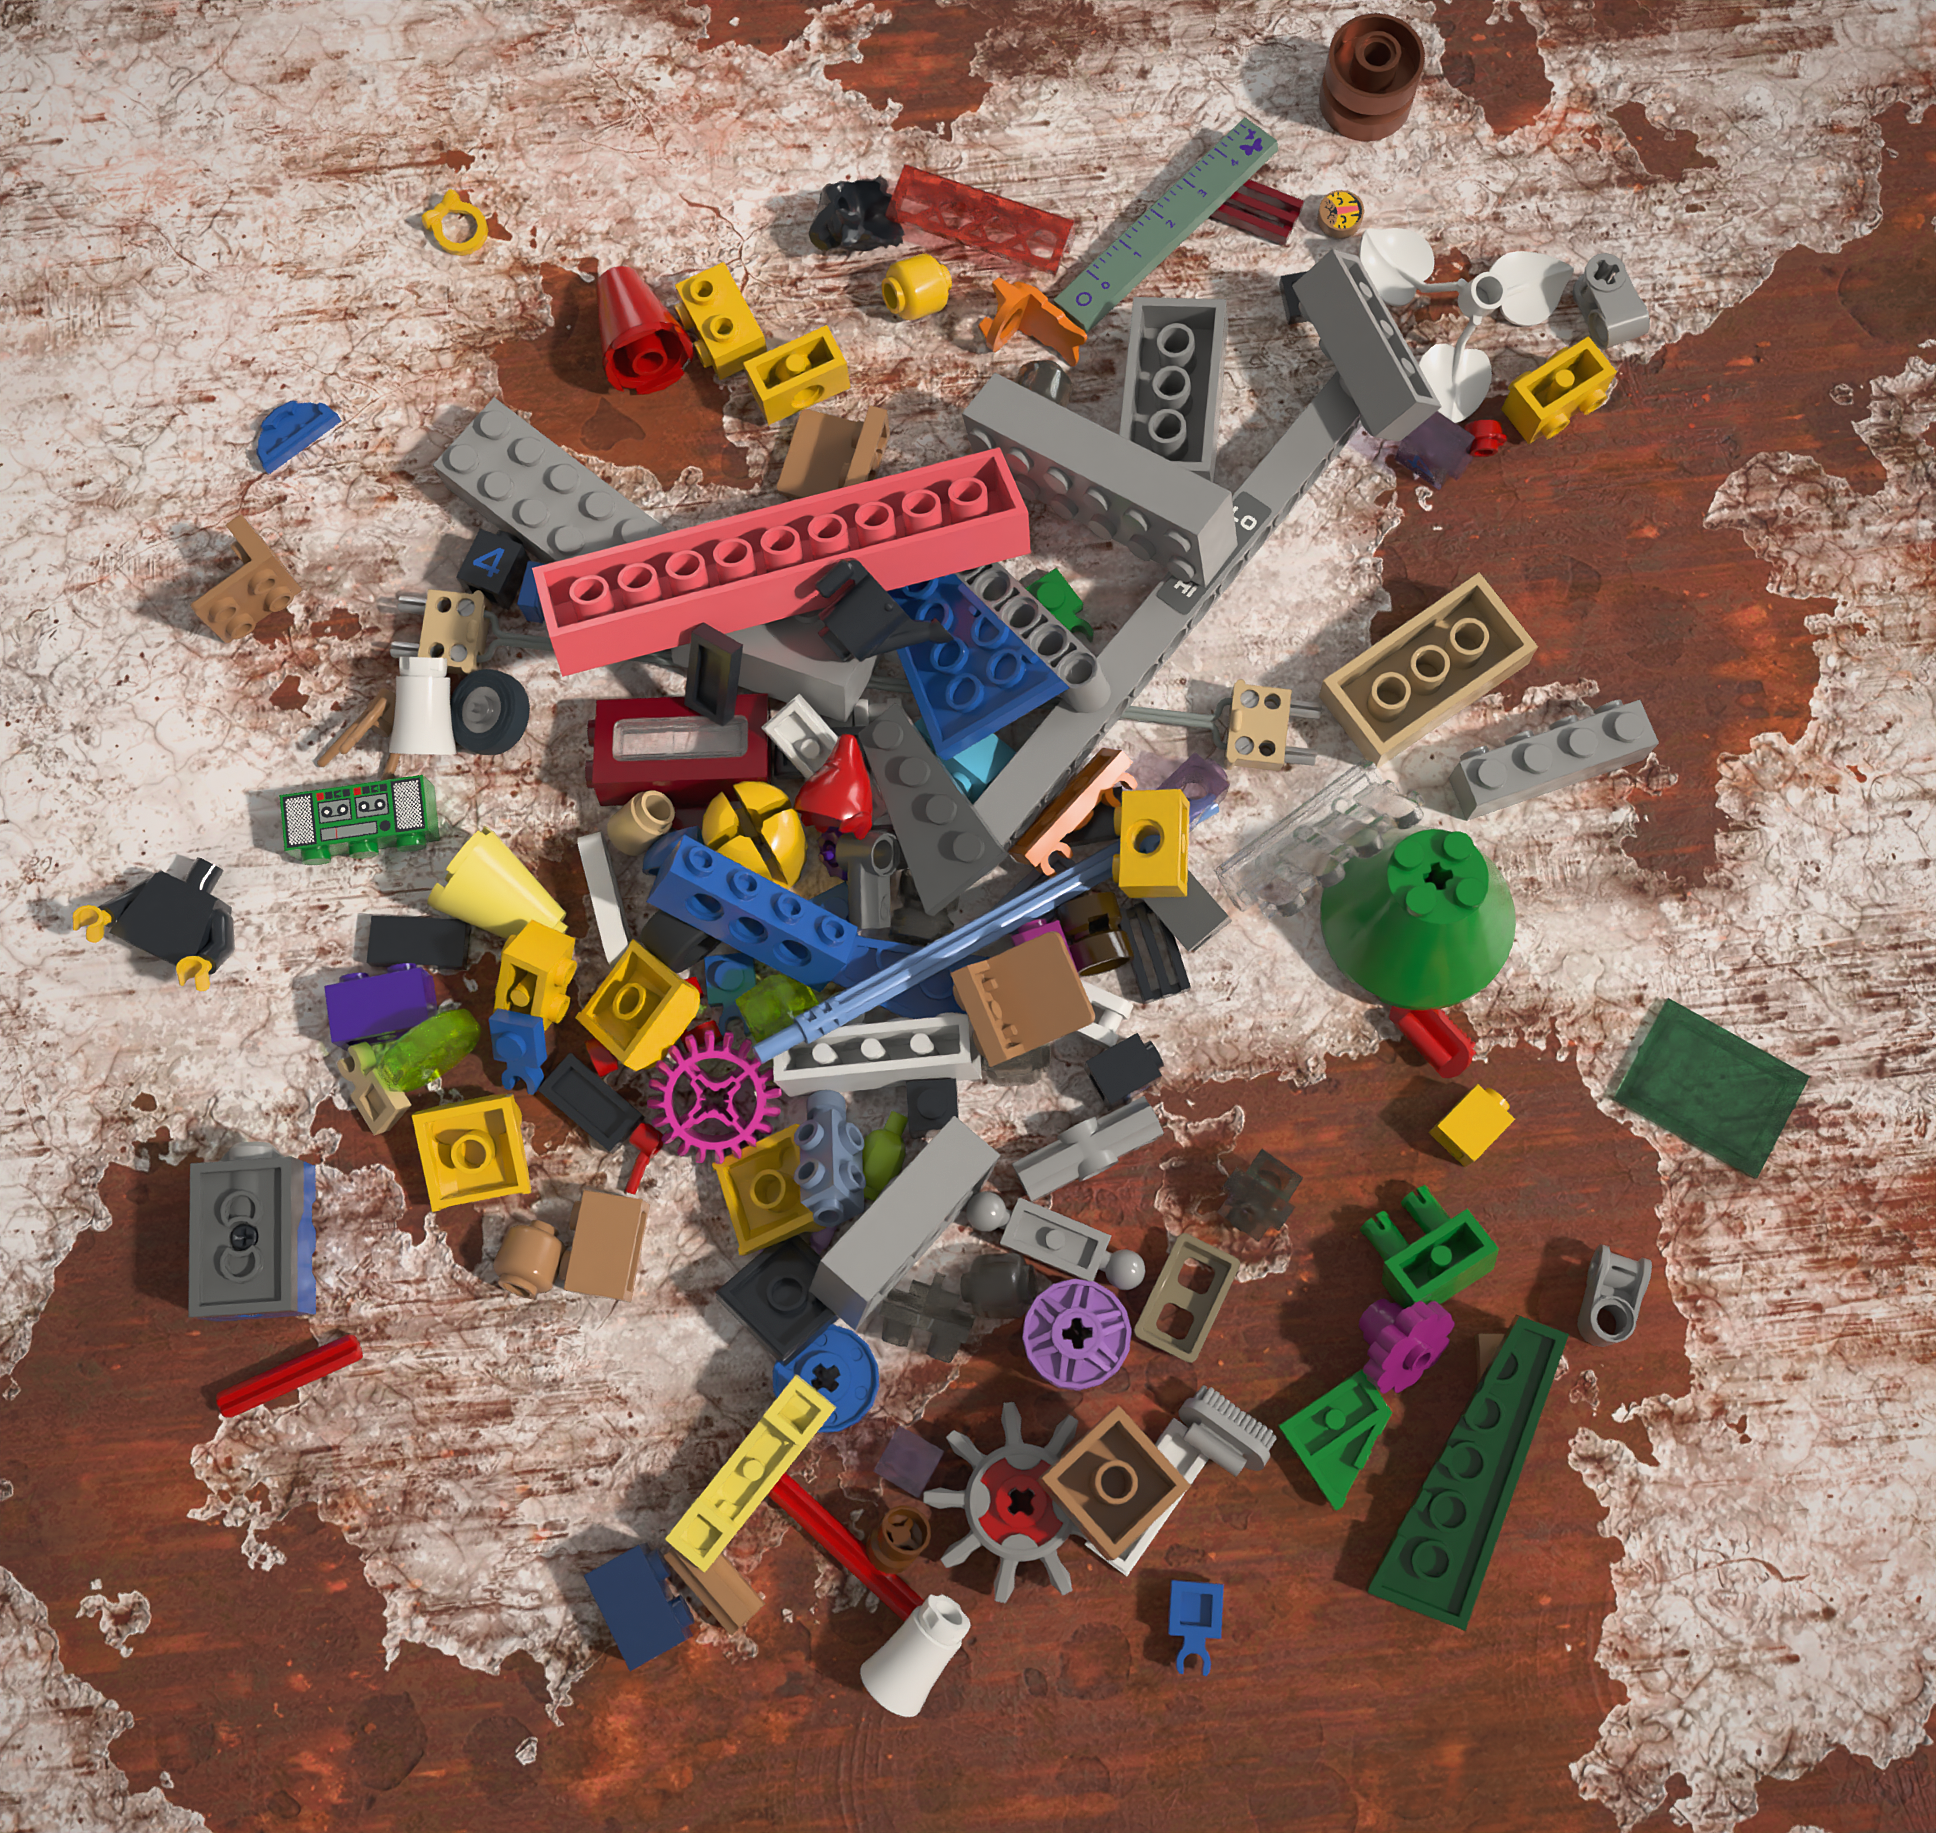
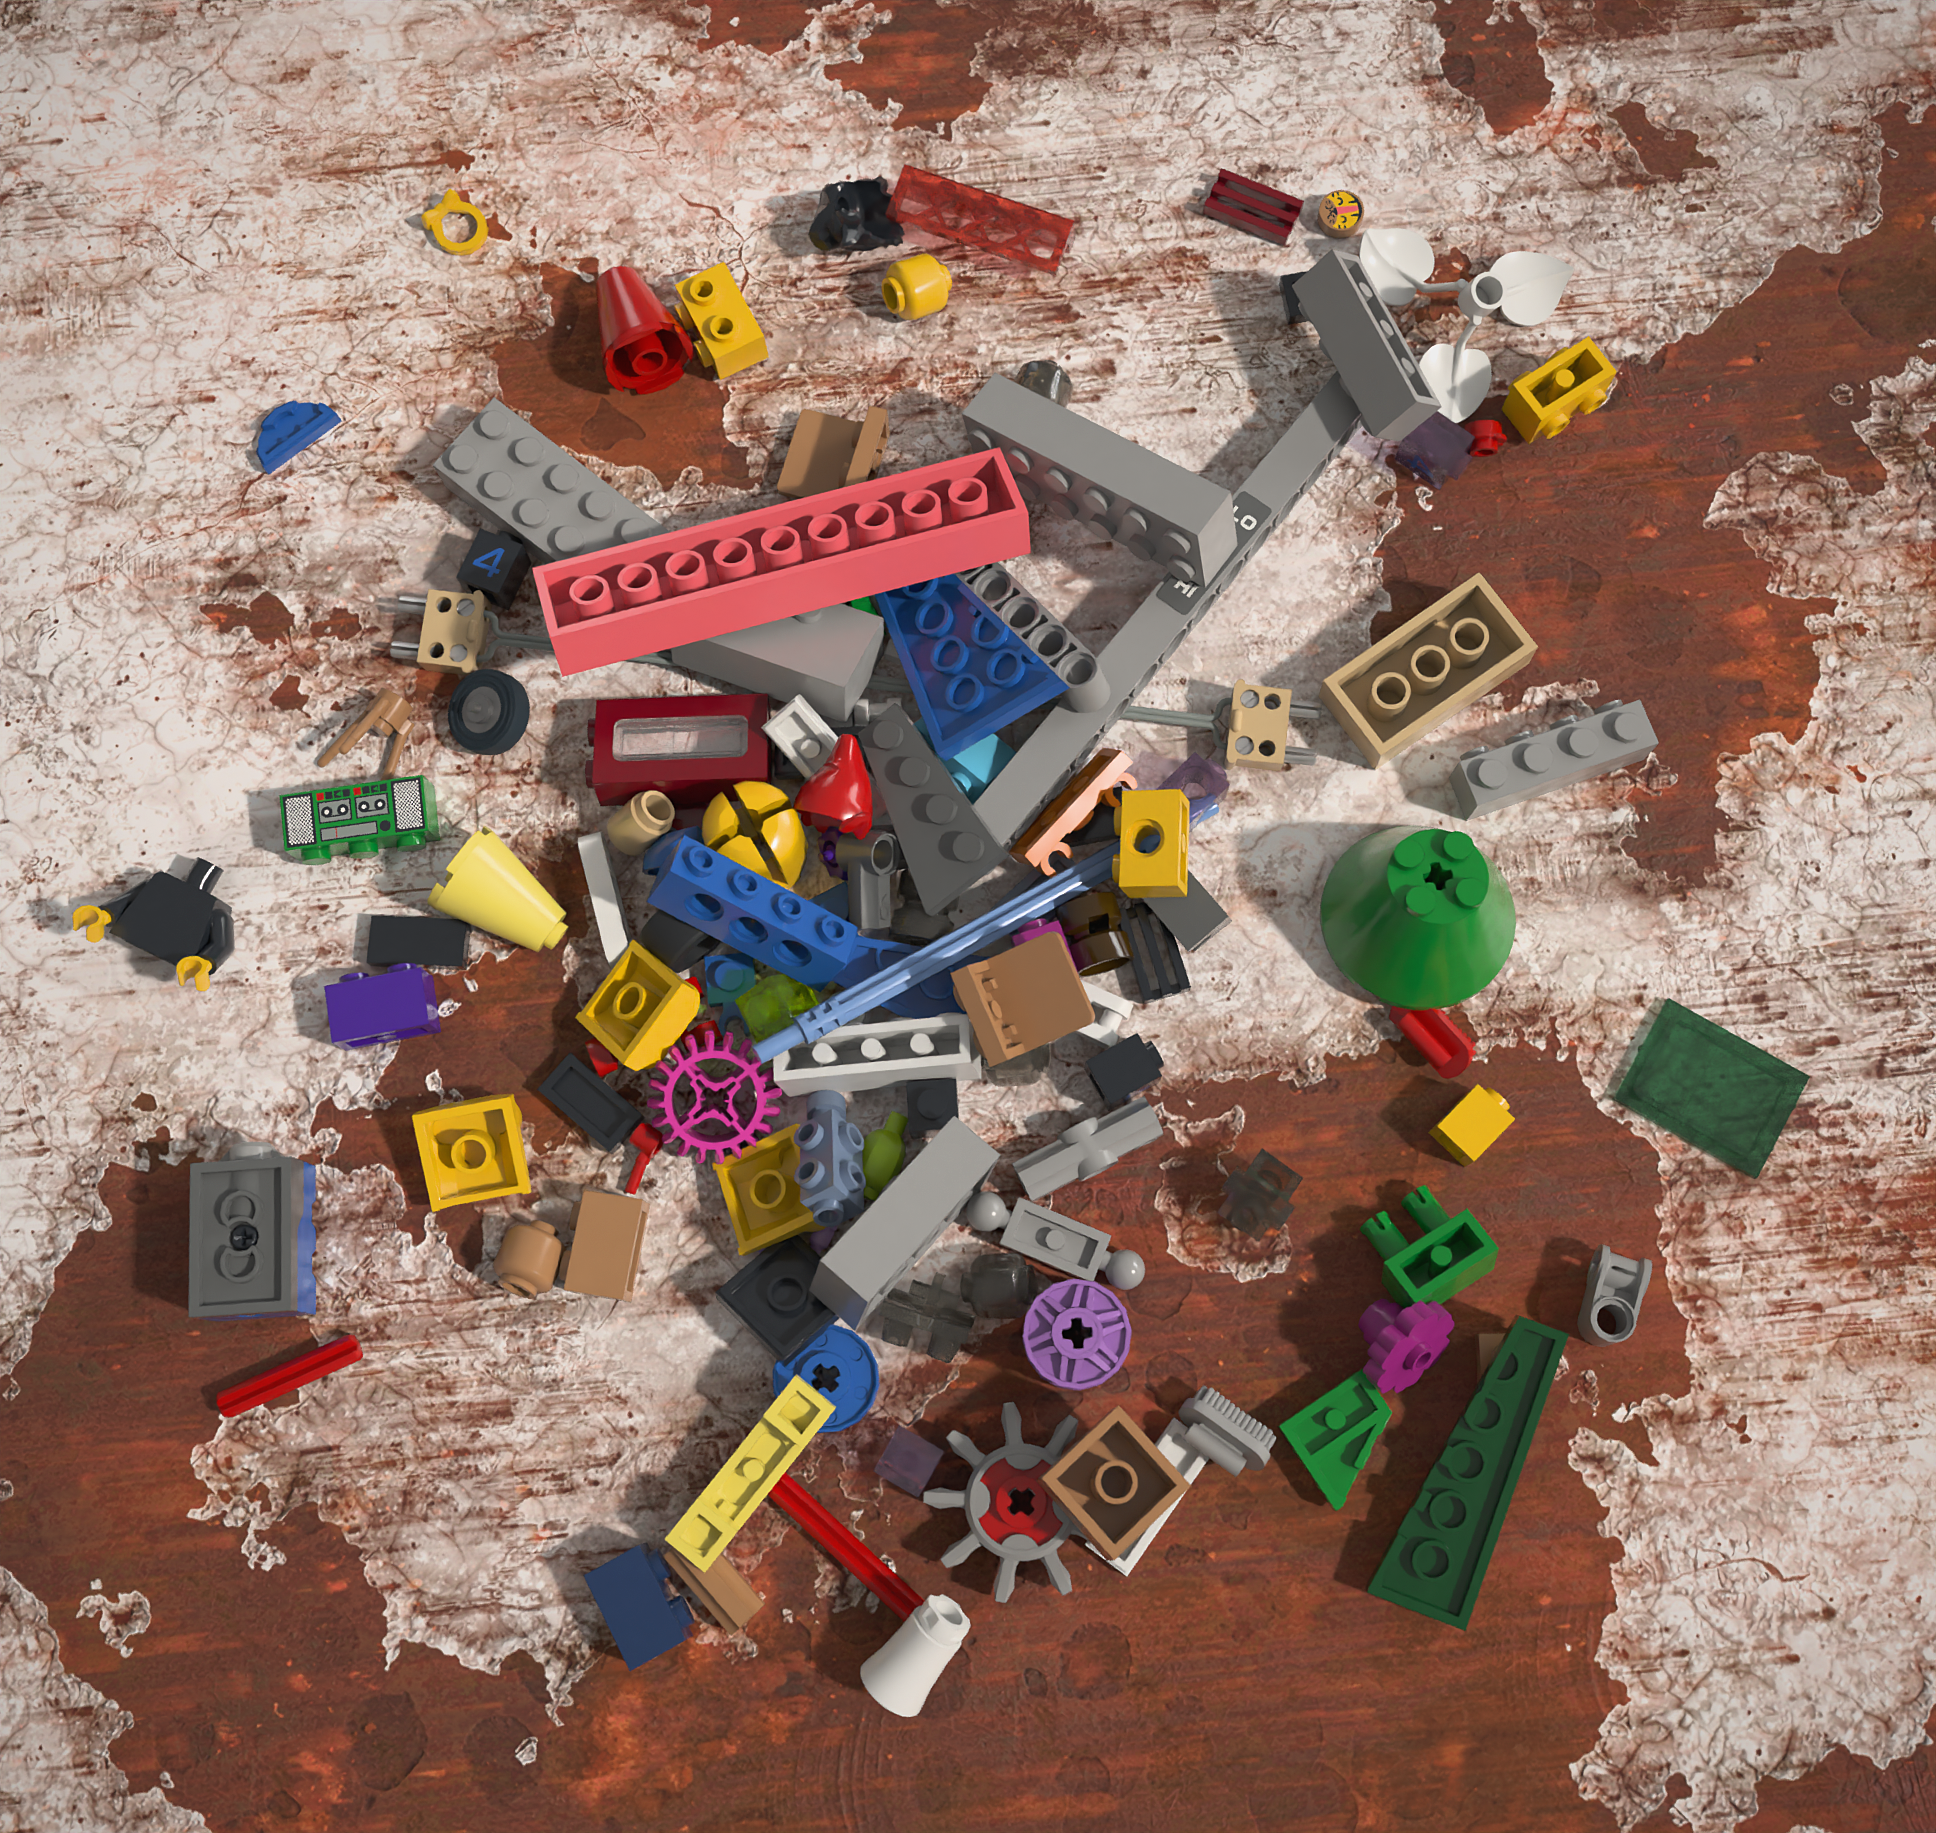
medium nougat bracket [190,514,303,644] -> none
tan plate [337,1042,411,1135] -> none
clear neon green wheel [377,1009,482,1092] -> none
white plant [388,657,457,755] -> none
blue plate [489,1008,547,1095] -> none
yellow brick [493,919,577,1032] -> none
blue tile [517,561,545,624] -> none
black tile [684,622,743,727] -> none
yellow brick [743,325,851,426] -> none
black piece [815,557,954,663] -> none
reddish brown wheel [866,1505,931,1574] -> none
orange hair [978,277,1088,367] -> none
green plate [1025,568,1094,643] -> none
sand green tile [1053,117,1278,334] -> none
light grey brick [1119,297,1228,483] -> none
dark tan piece [1134,1233,1240,1362] -> none
blue plate [1168,1579,1224,1676] -> none
clear fence [1213,758,1425,919] -> none
copper wheel [1319,13,1425,142] -> none
light grey piece [1572,253,1650,350] -> none

